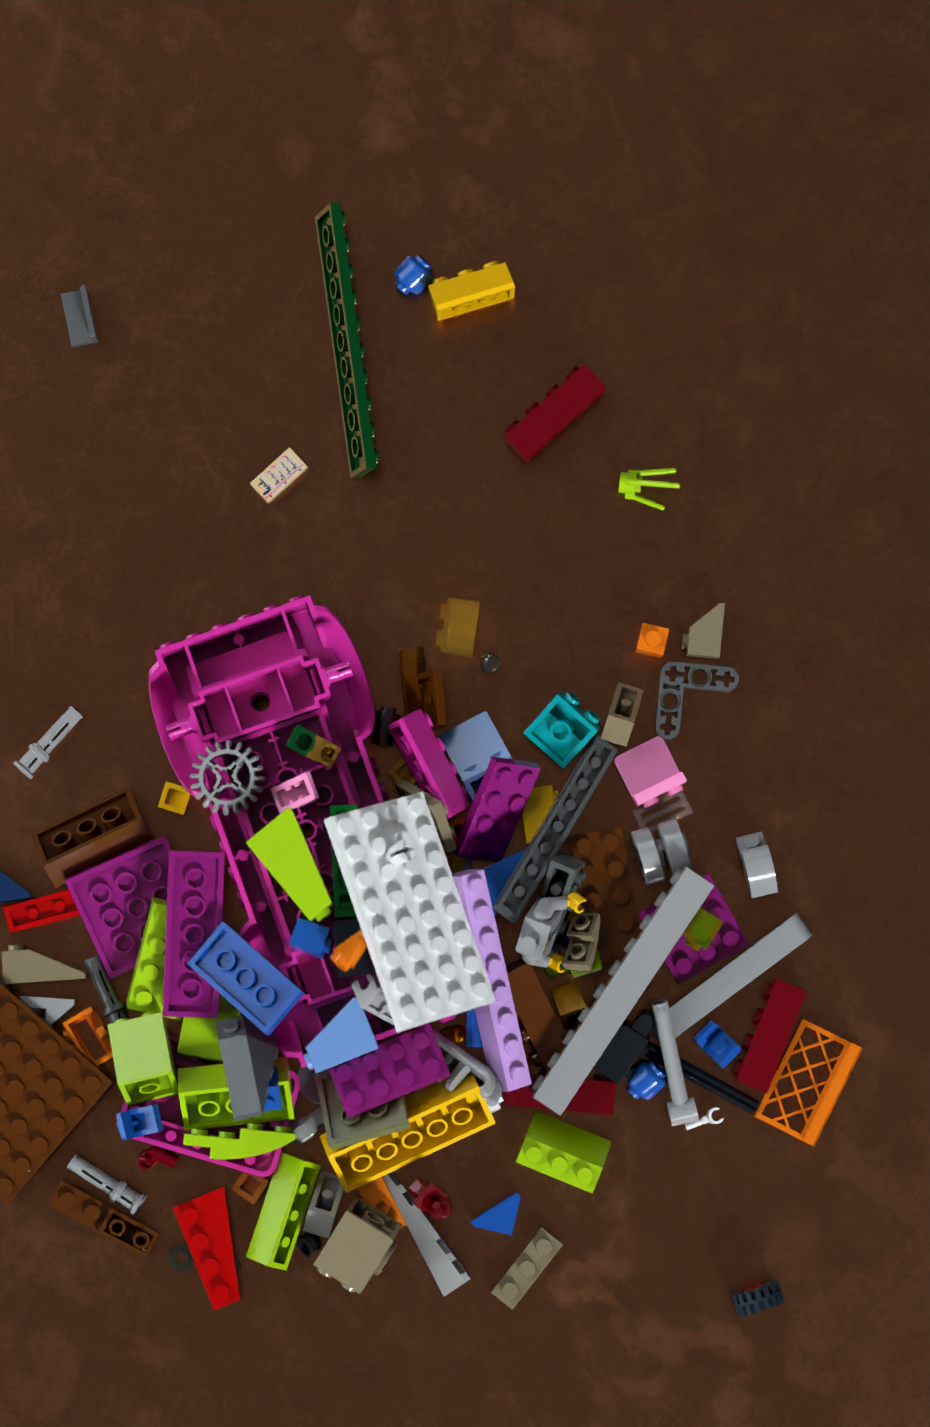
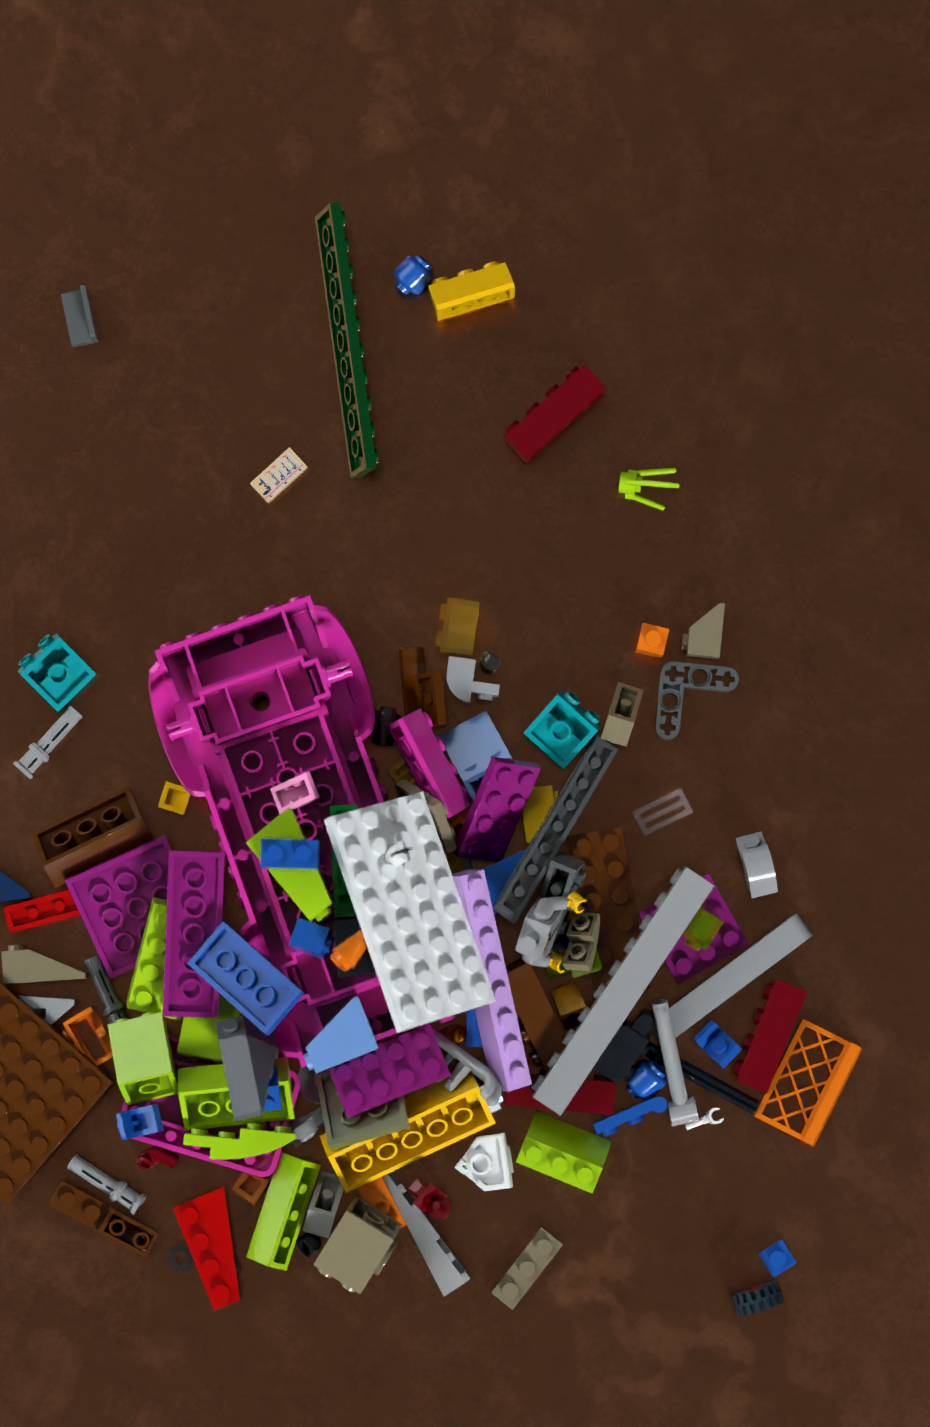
light grey gear [190,740,265,815] -> none
leg [285,724,341,768] -> none
light grey hinge [351,974,394,1025] -> none
blue slope [471,1191,521,1235] -> none
bright pink bracket [614,736,687,808] -> none
light grey wheel [630,819,692,887] -> none
none -> teal plate [18,633,96,712]
none -> blue brick [260,839,320,870]
none -> light grey brick [447,656,500,705]
none -> white plate [454,1133,514,1191]
none -> blue plate [592,1096,667,1137]
none -> blue plate [758,1239,796,1278]

